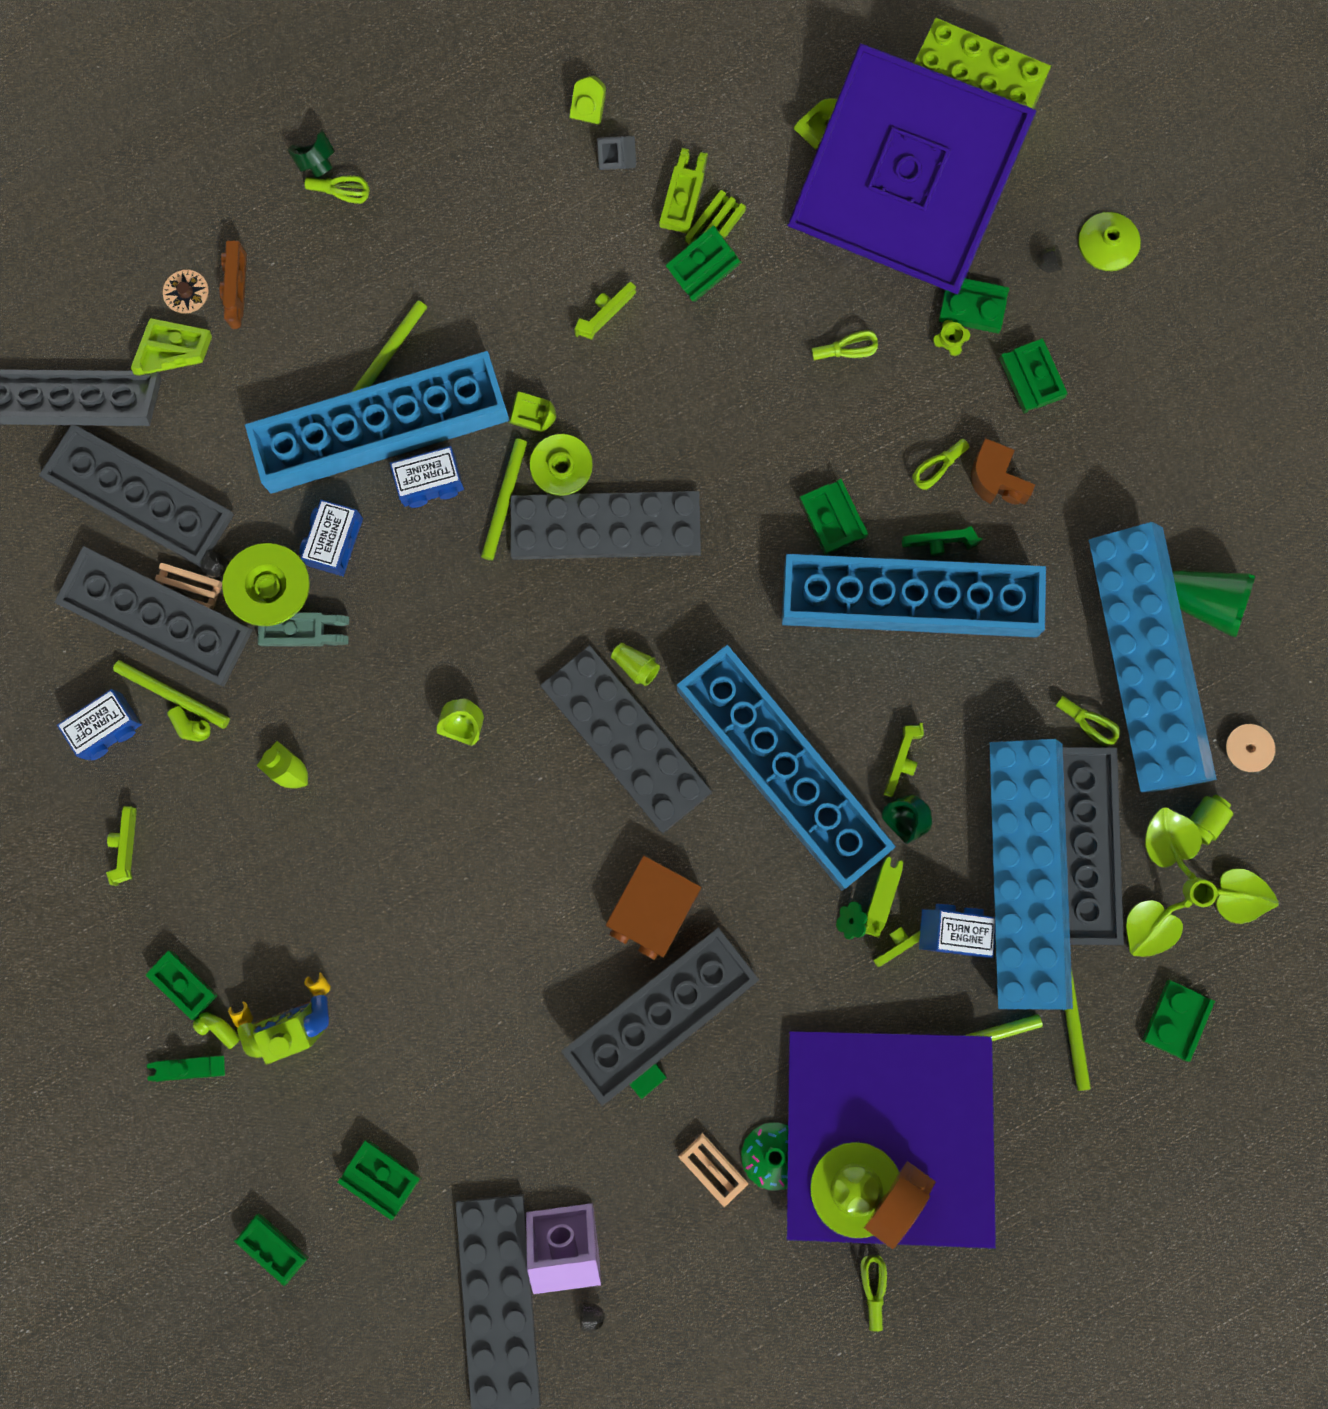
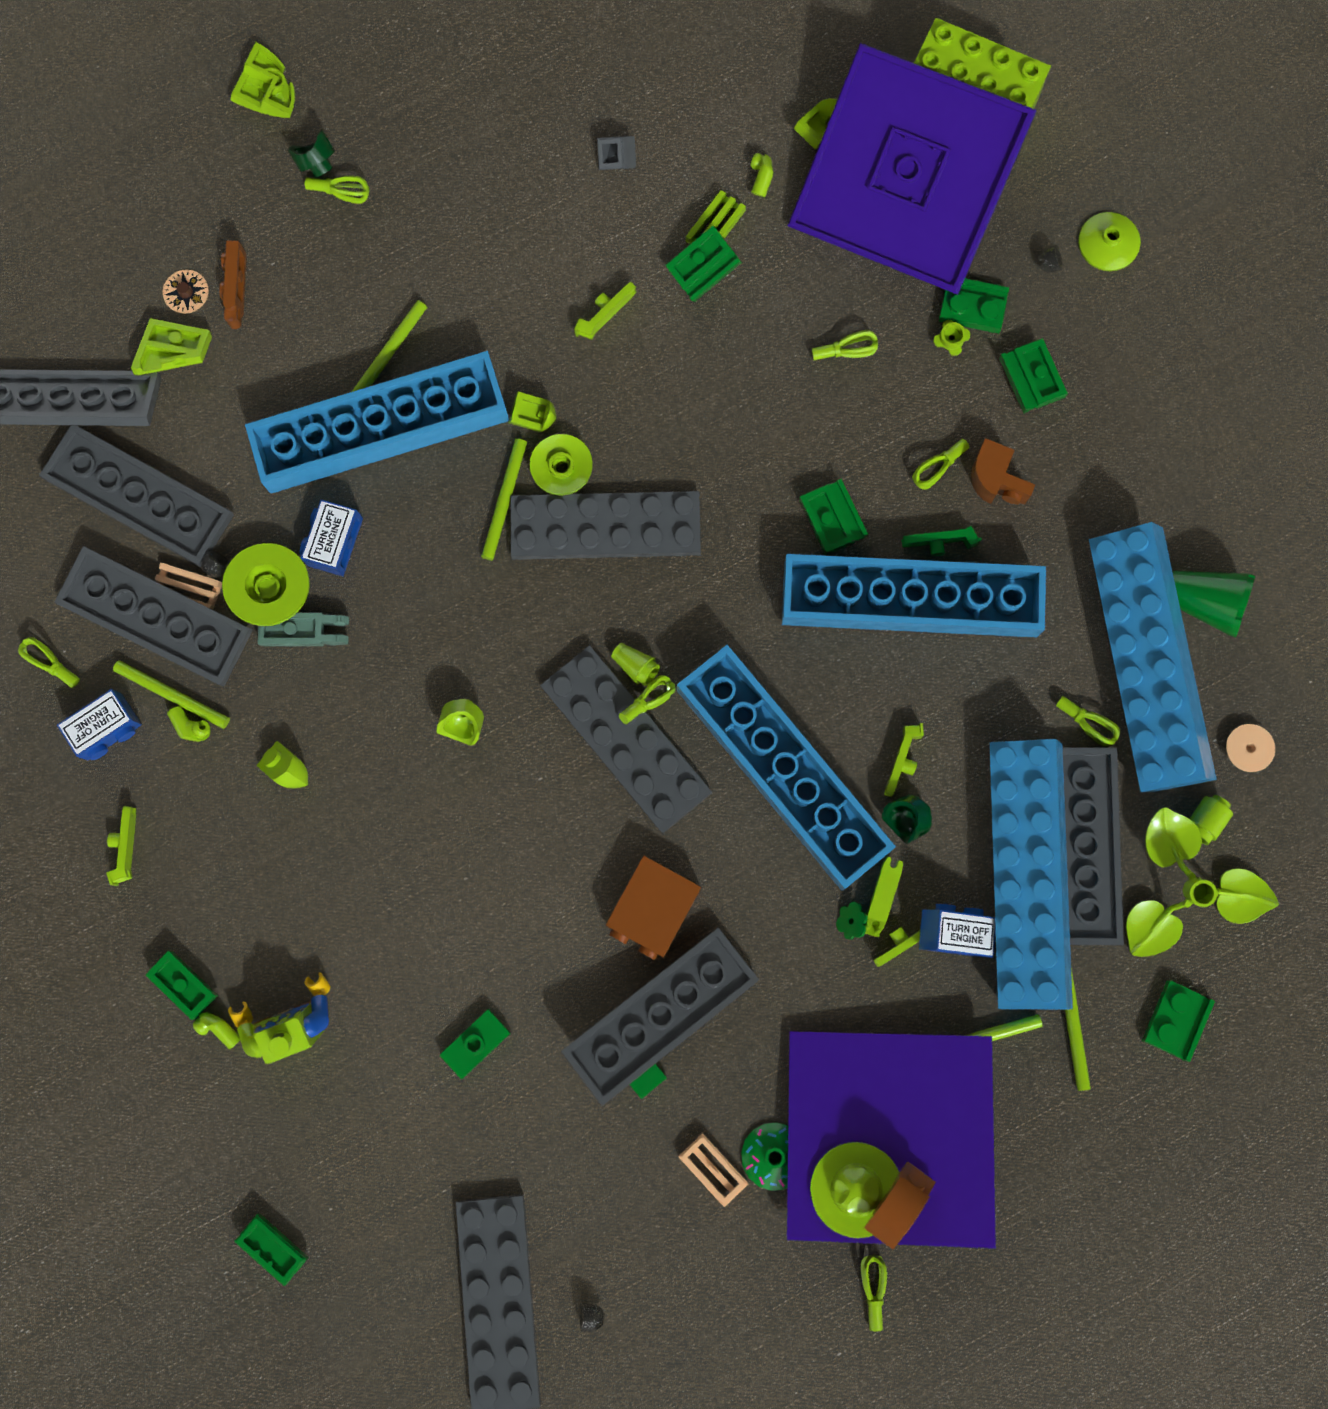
green piece [147,1055,225,1082] -> none
green plate [337,1139,422,1221] -> none
brick [390,446,464,508] -> none
lavender slope [526,1203,601,1294] -> none
lime plate [569,76,606,124] -> none
lime hinge [660,148,708,234] -> none
none -> lime piece [18,637,80,688]
none -> lime brick [230,42,295,118]
none -> green plate [439,1009,511,1080]
none -> lime piece [619,675,676,724]
none -> lime arm [751,153,773,198]

